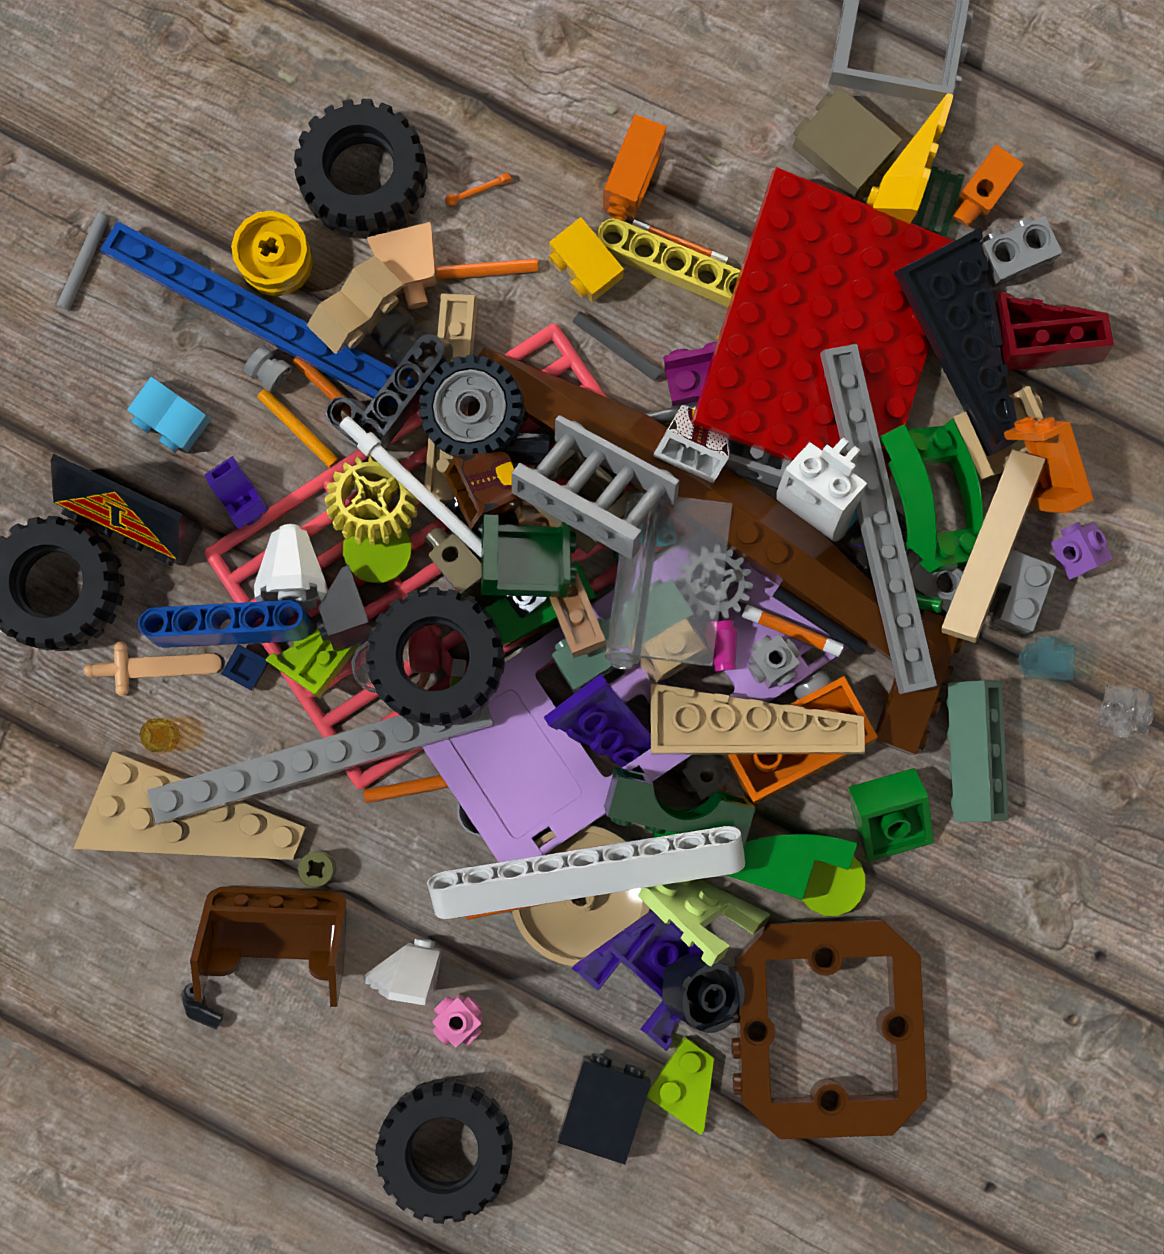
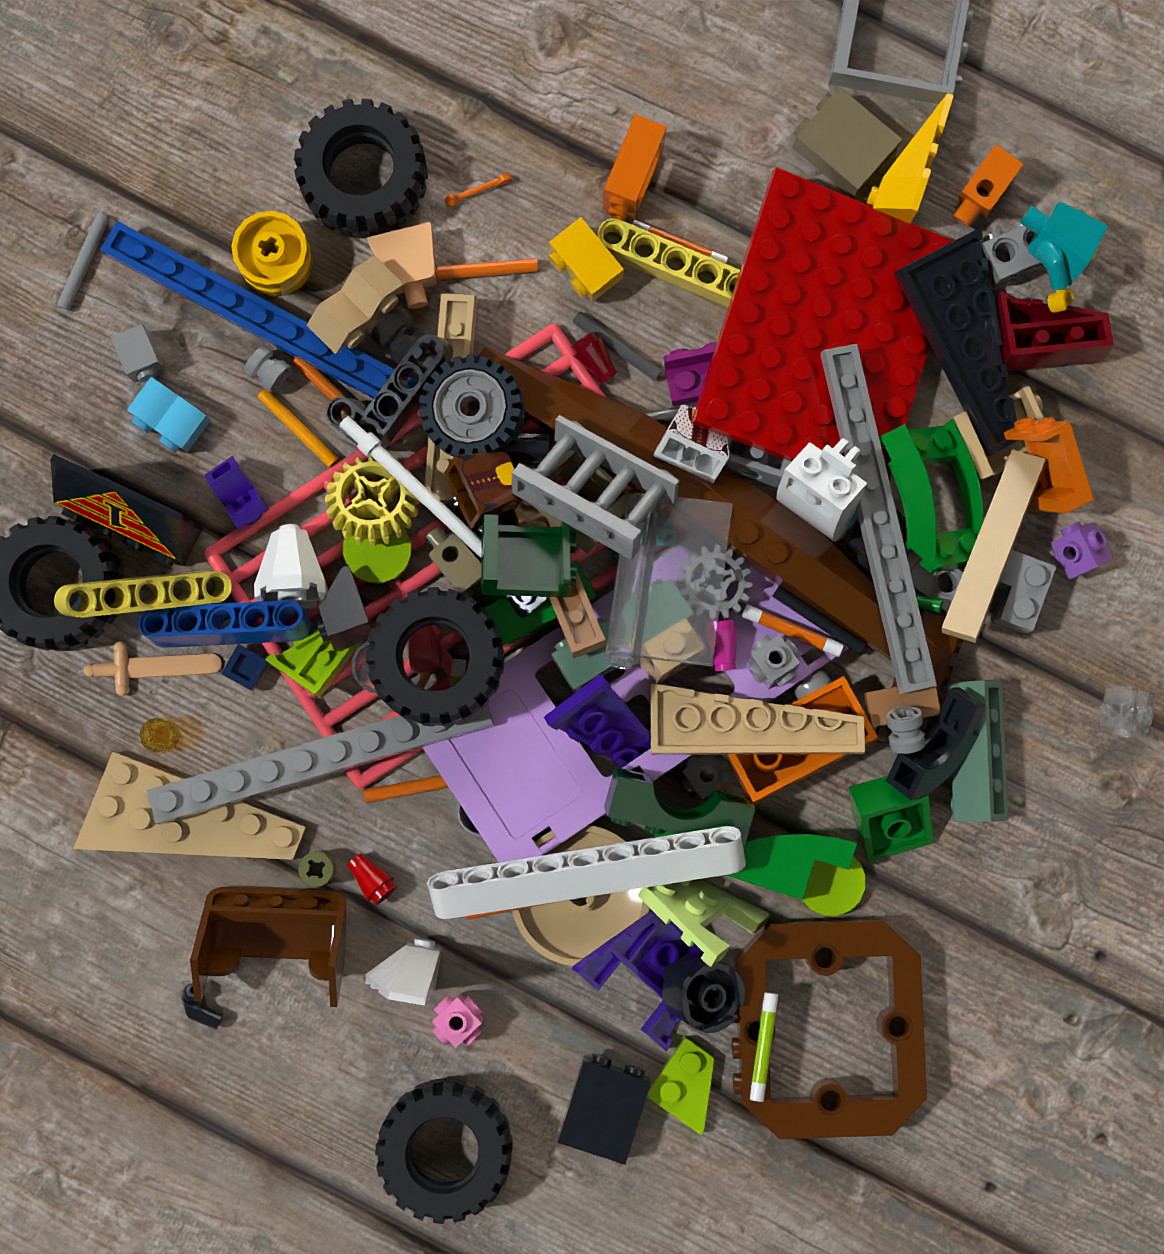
clear green tile [914,166,965,237] -> none
clear light blue brick [1019,637,1074,681] -> none
none -> light yellow beam [54,571,232,618]
none -> light grey brick [110,324,165,382]
none -> red cone [347,853,397,905]
none -> dark red cone [571,331,618,384]
none -> lime bar [750,992,779,1102]
none -> medium nougat tile [864,686,941,727]
none -> black arch [886,687,986,800]
none -> light grey wheel [886,706,925,754]
none -> teal torso [1019,202,1108,313]

